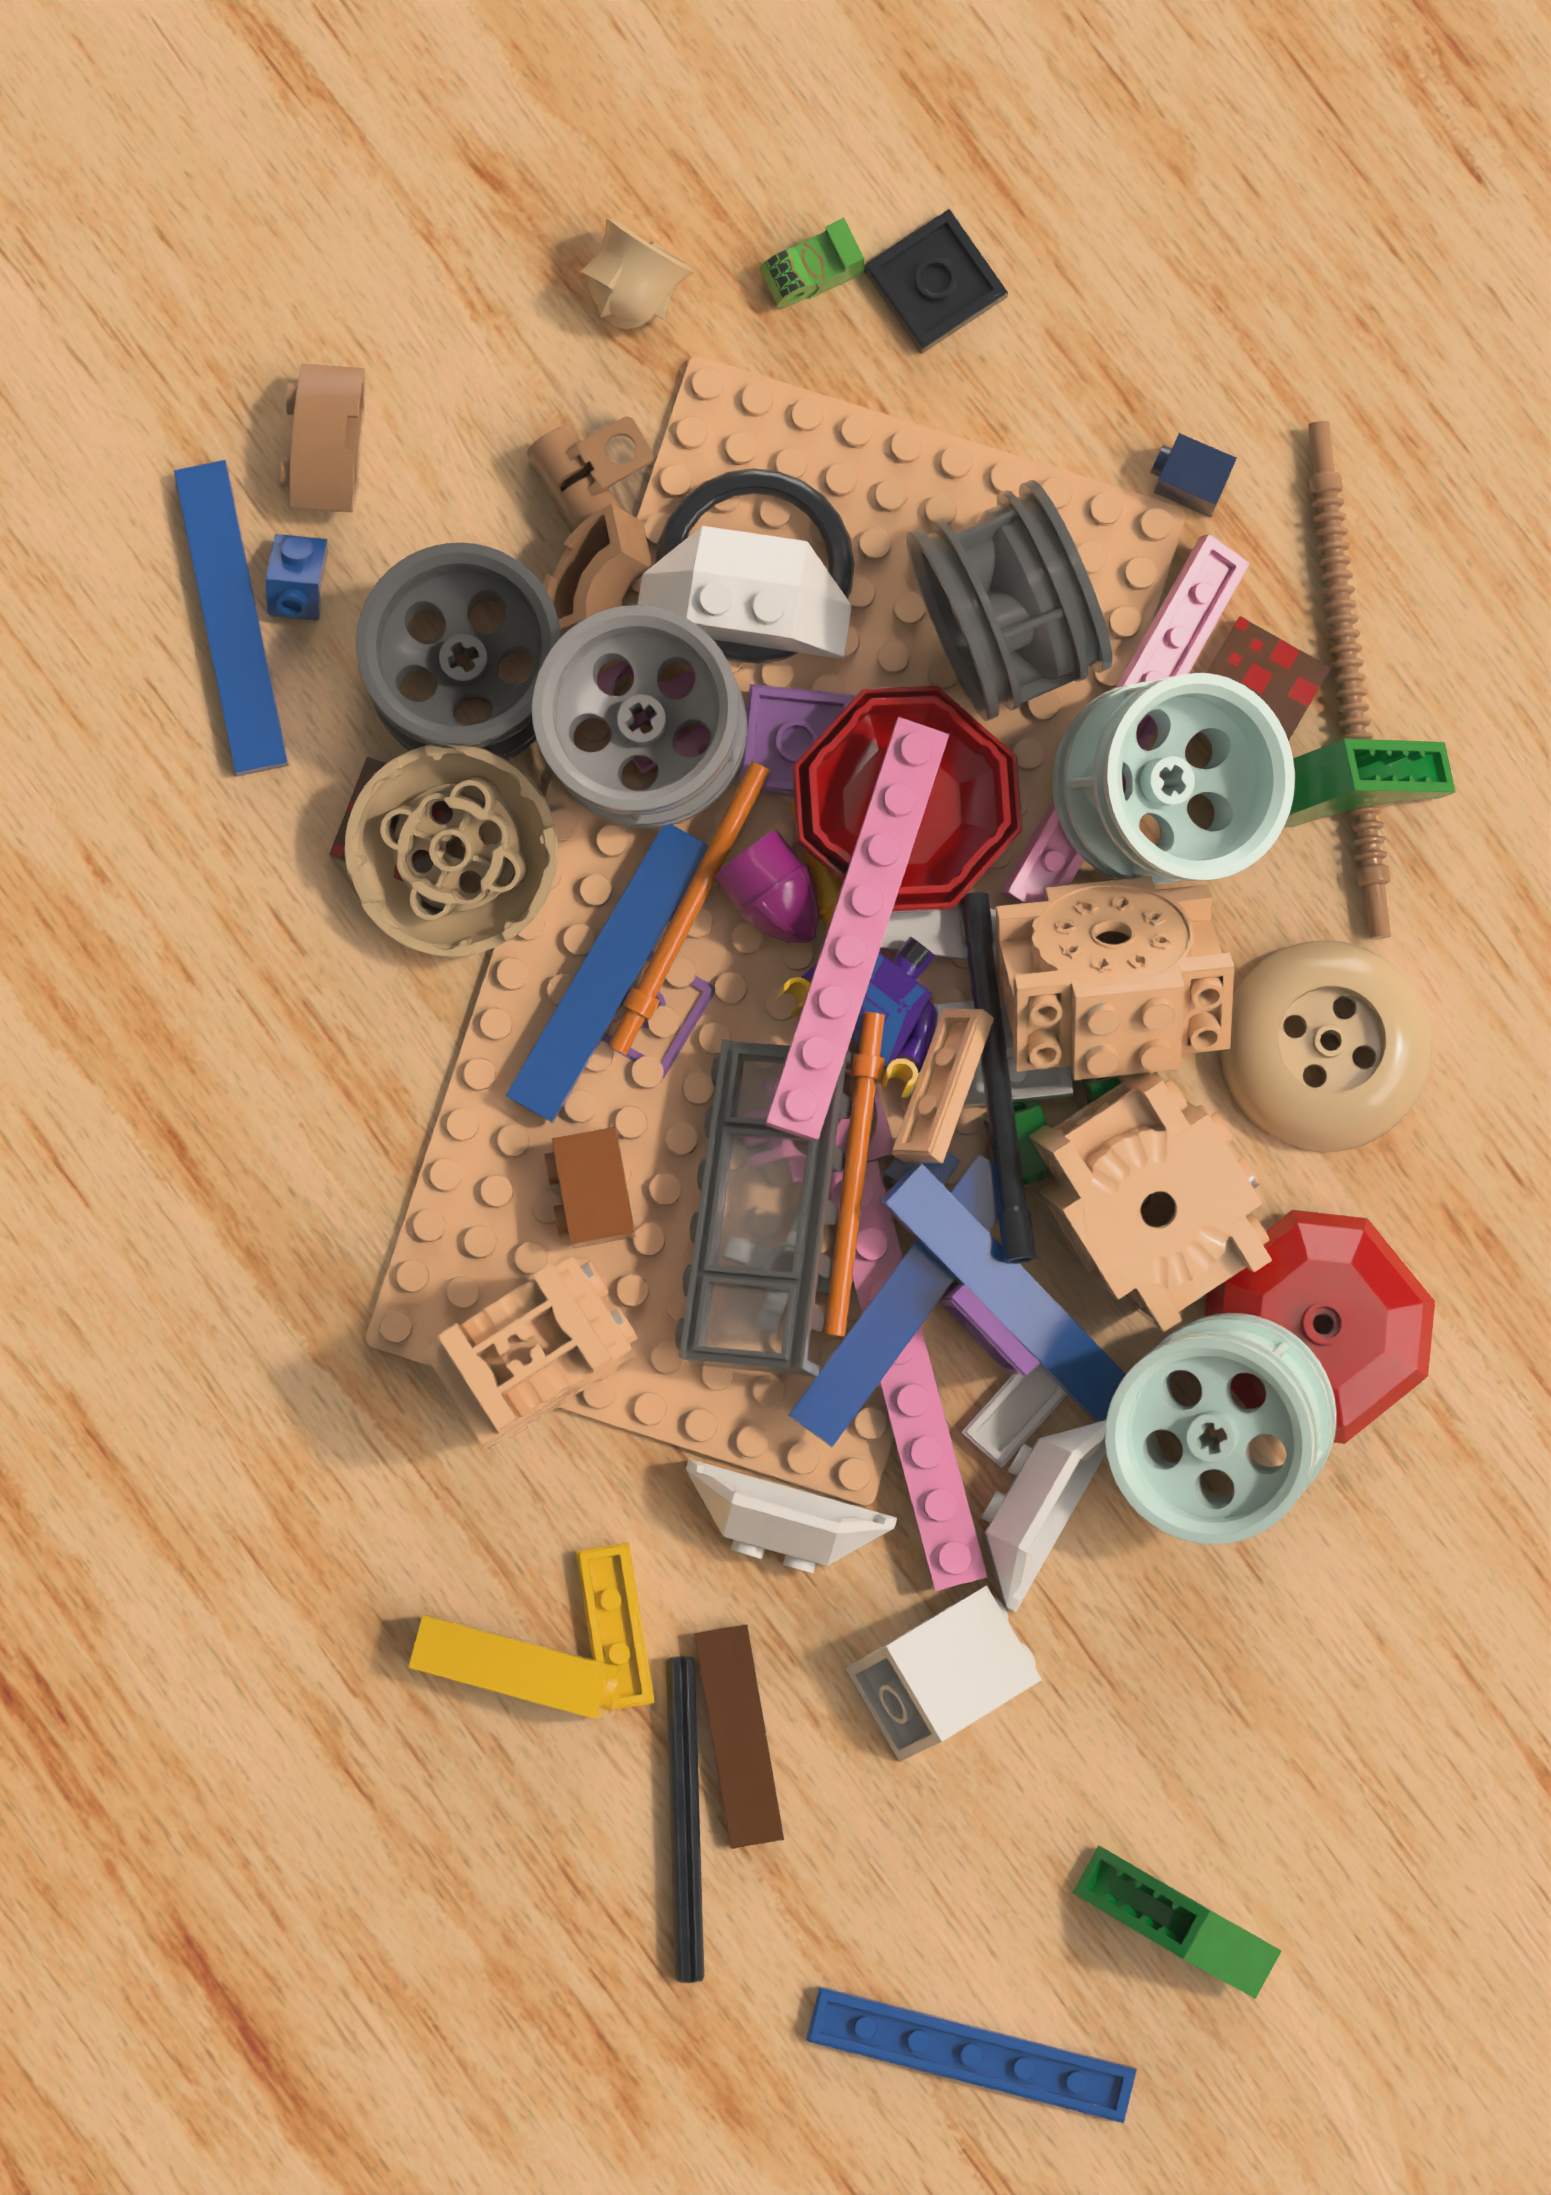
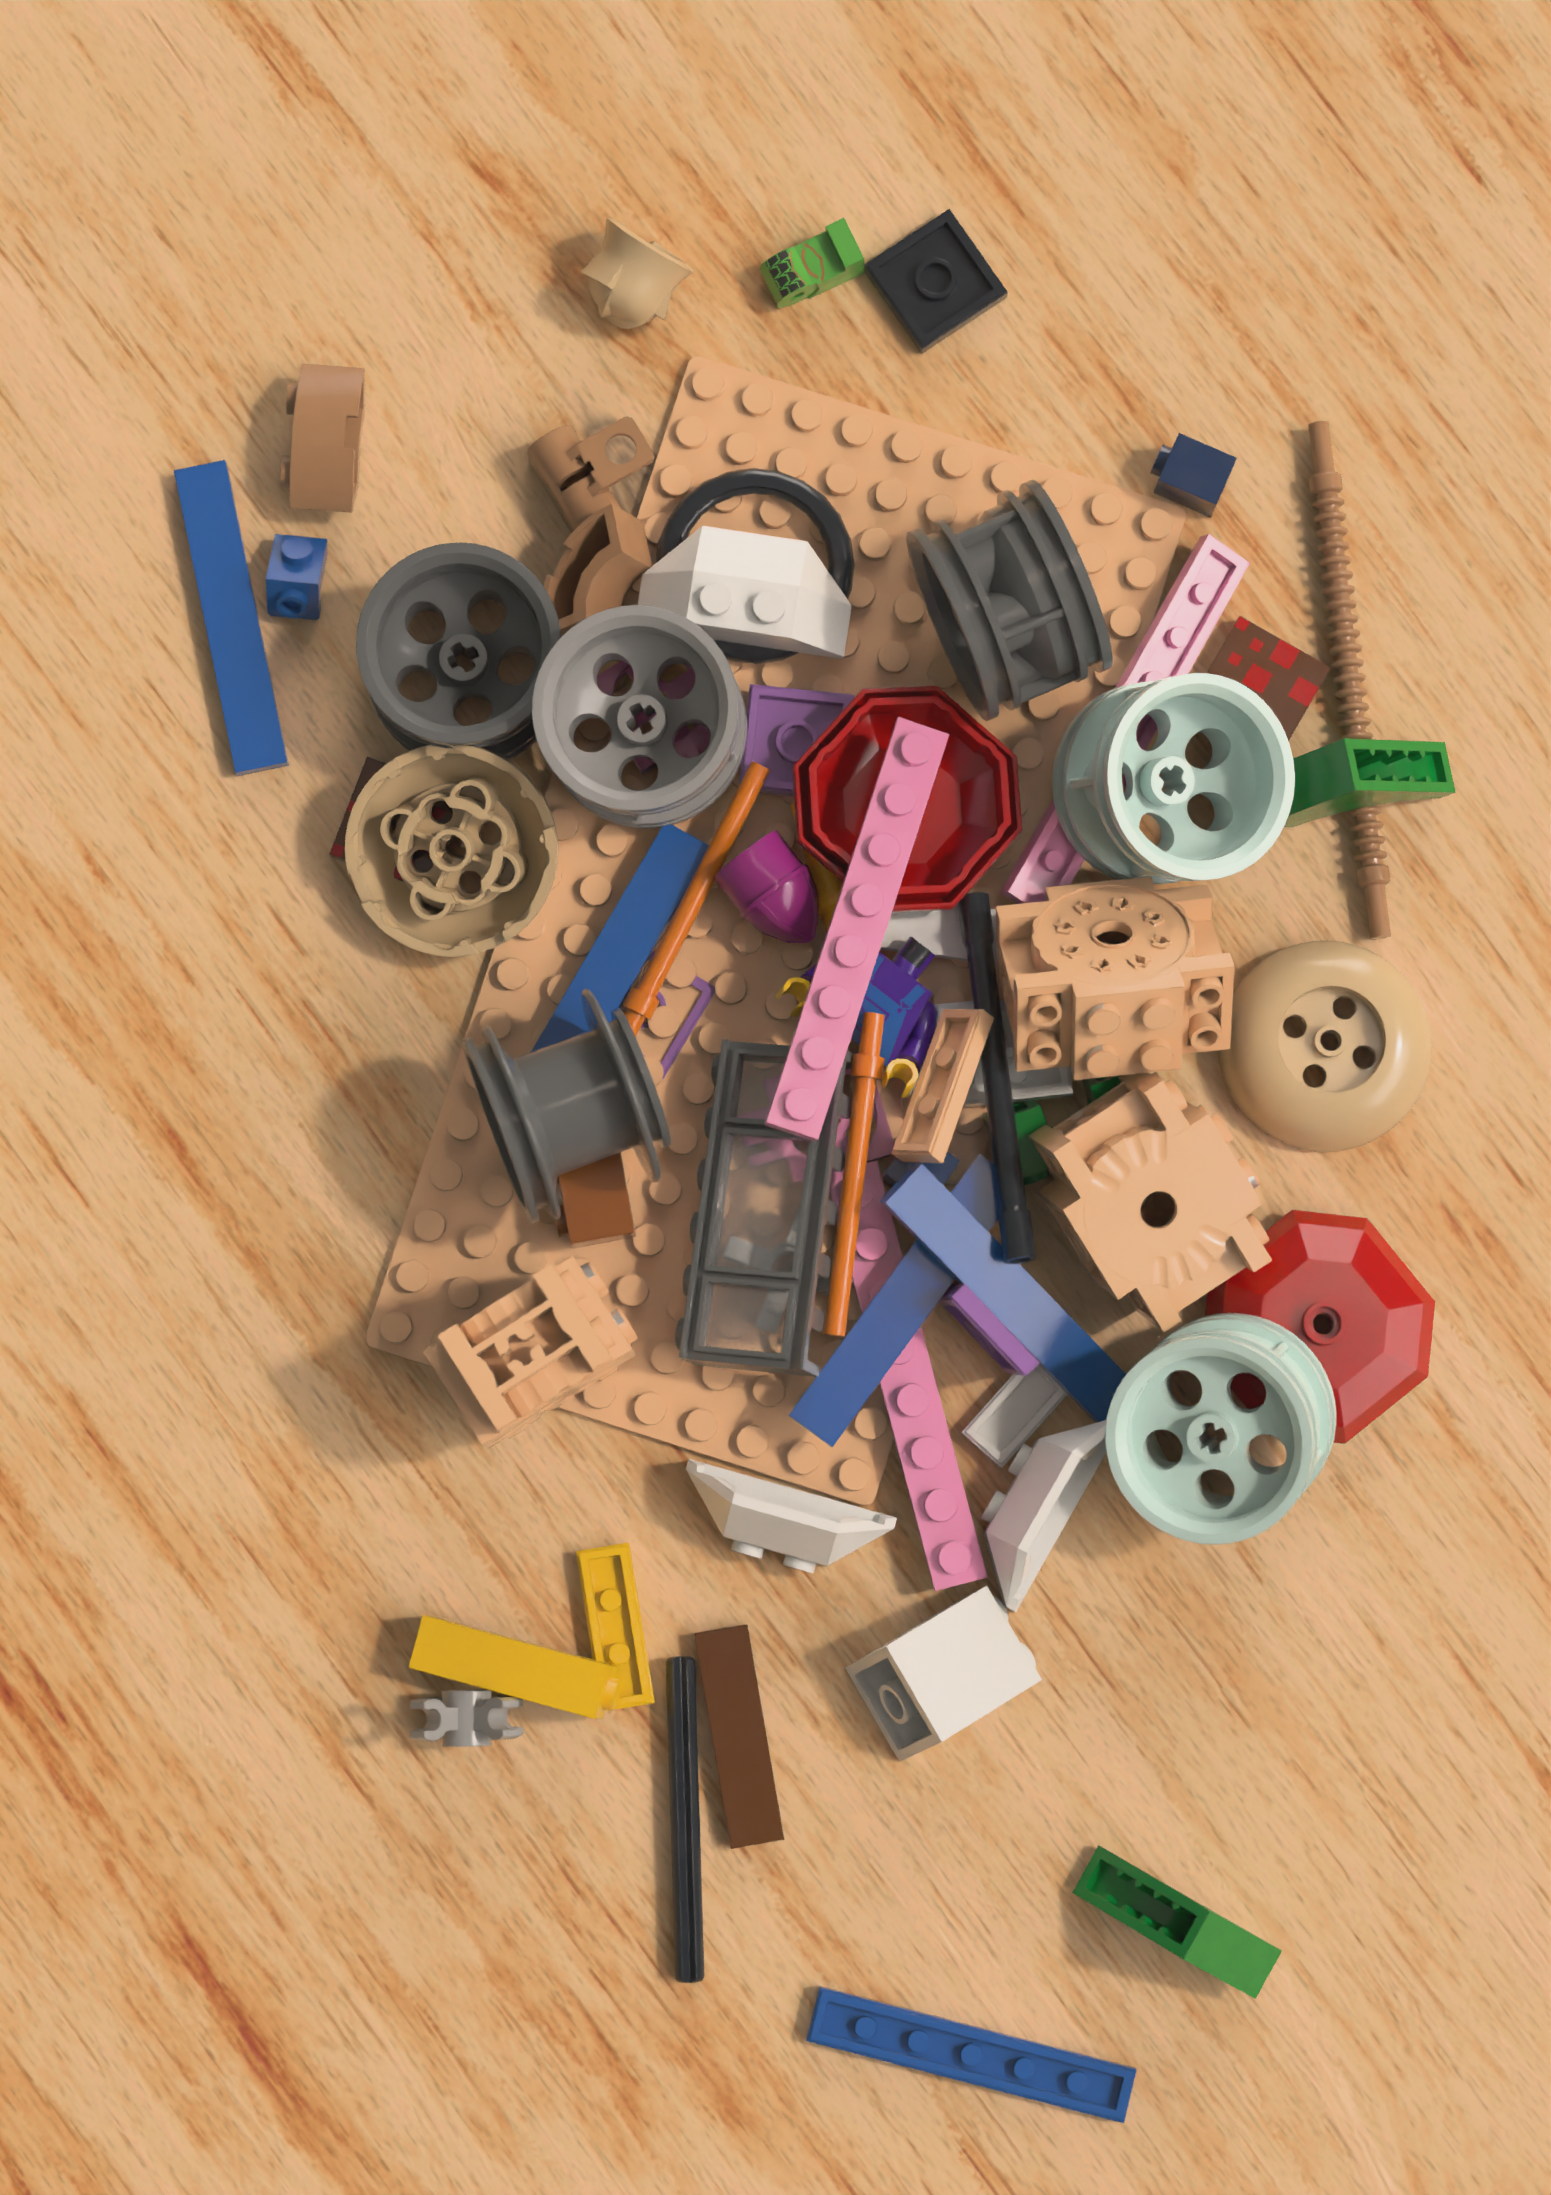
none -> light grey pin [410,1690,523,1746]
none -> dark grey wheel [462,988,671,1224]

